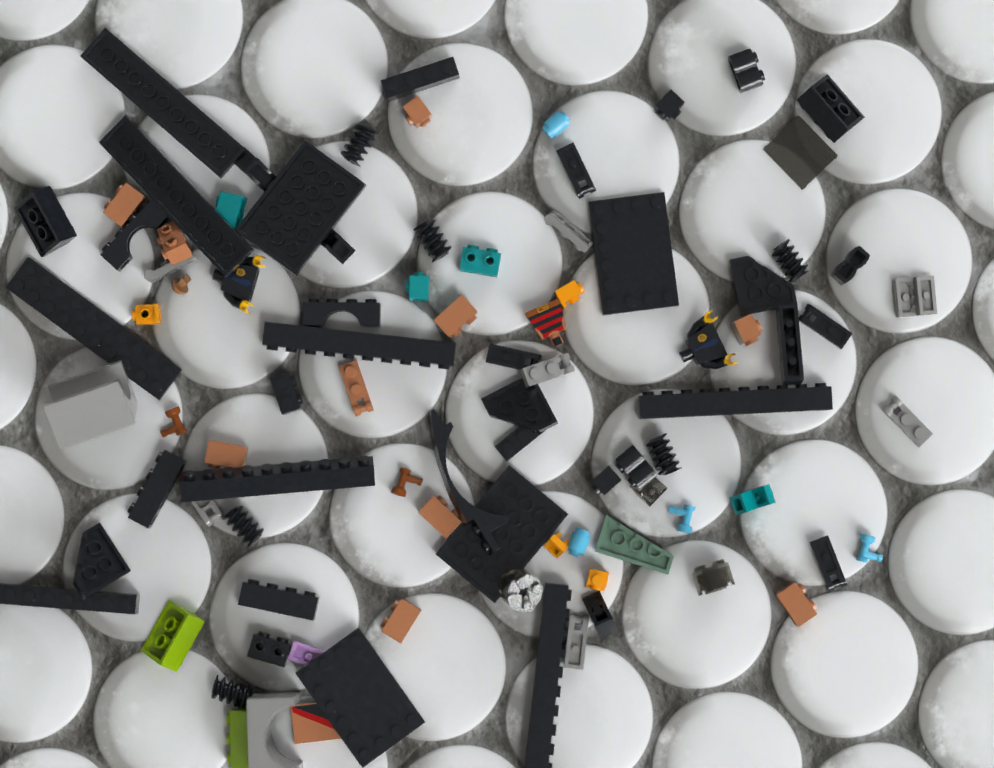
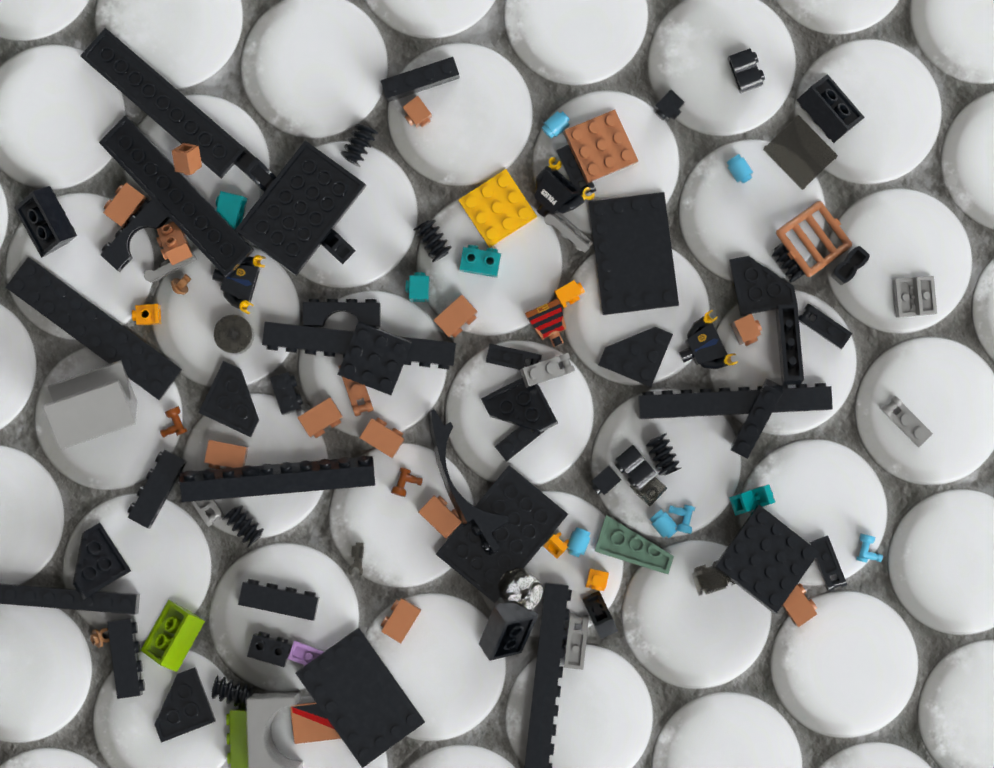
none -> medium nougat plate [90,628,110,648]
none -> black brick [107,618,145,699]
none -> black plate [154,667,216,743]
none -> nougat brick [172,143,202,175]
none -> black plate [199,361,259,437]
none -> clear smoke brick [214,315,254,355]
none -> nougat brick [297,397,344,438]
none -> black plate [337,321,412,395]
none -> clear smoke plate [348,542,365,576]
none -> nougat brick [360,417,405,458]
none -> yellow plate [458,169,537,248]
none -> black slope [479,602,538,661]
none -> black torso [534,157,595,217]
none -> nougat plate [563,110,638,184]
none -> black plate [598,327,673,387]
none -> medium azure brick [650,509,678,538]
none -> black plate [714,505,820,614]
none -> medium azure brick [727,154,753,184]
none -> black arch [731,378,784,459]
none -> nougat bar [776,201,852,277]

